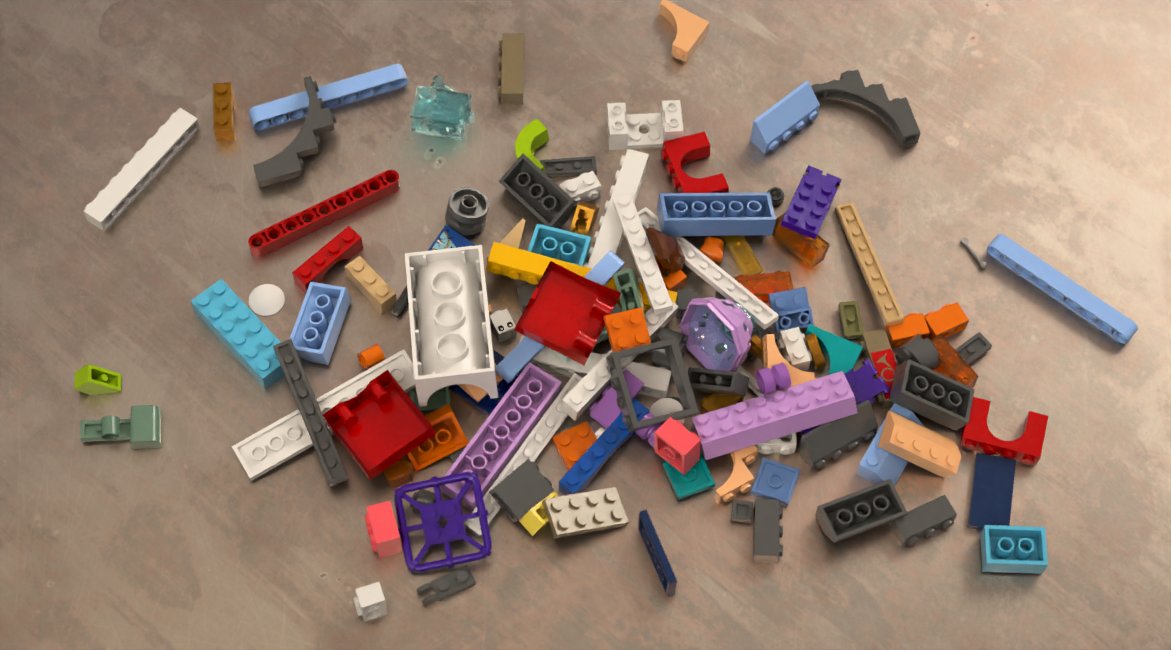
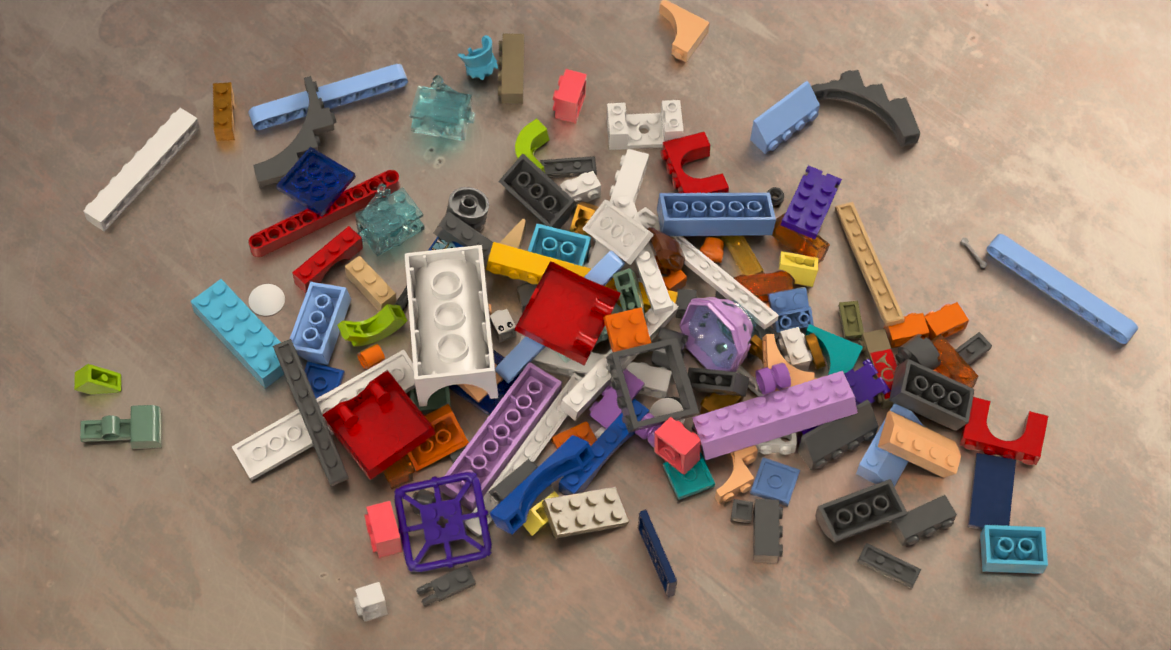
none -> clear blue plate [276,147,356,217]
none -> blue tile [304,361,345,399]
none -> lime arch [337,304,408,347]
none -> clear light blue torso [355,184,425,256]
none -> dark grey arch [433,211,493,260]
none -> medium azure hat [457,35,498,80]
none -> blue arch [490,435,595,535]
none -> coral brick [553,69,587,123]
none -> white plate [583,199,654,265]
none -> light yellow arch [779,251,818,287]
none -> dark grey tile [857,543,921,588]

